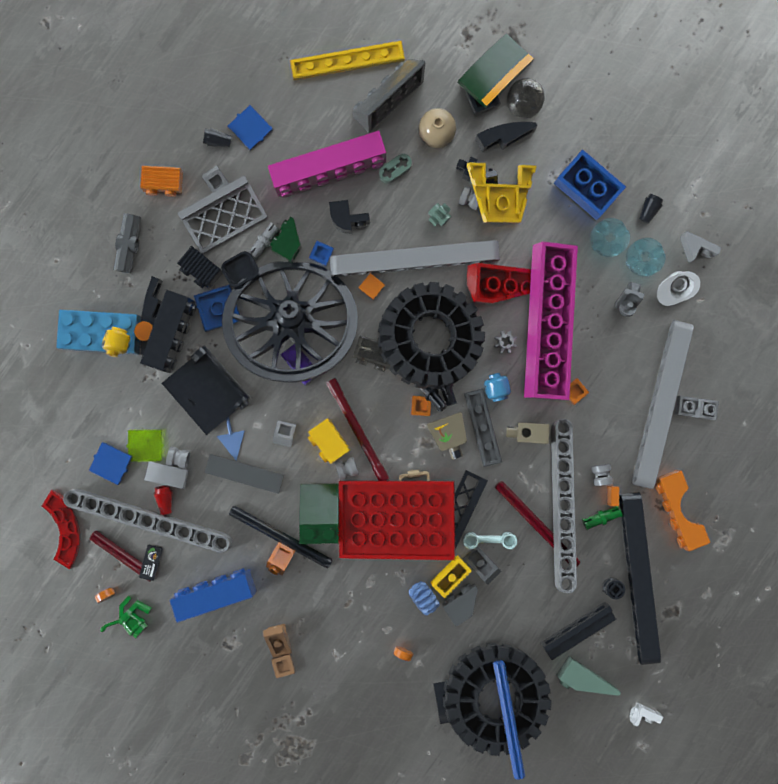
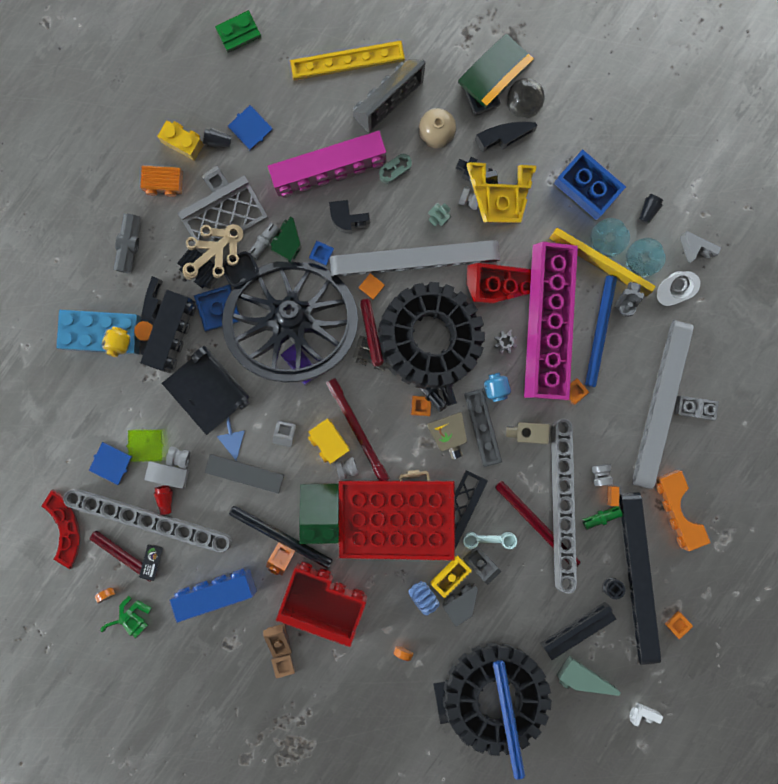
none -> yellow brick [157,120,204,161]
none -> tan plant [183,224,243,280]
none -> green plate [215,10,261,53]
none -> red piece [276,561,367,647]
none -> dark red axle [360,299,383,367]
none -> yellow tile [549,227,656,297]
none -> blue axle [585,275,617,387]
none -> orange tile [665,611,693,640]

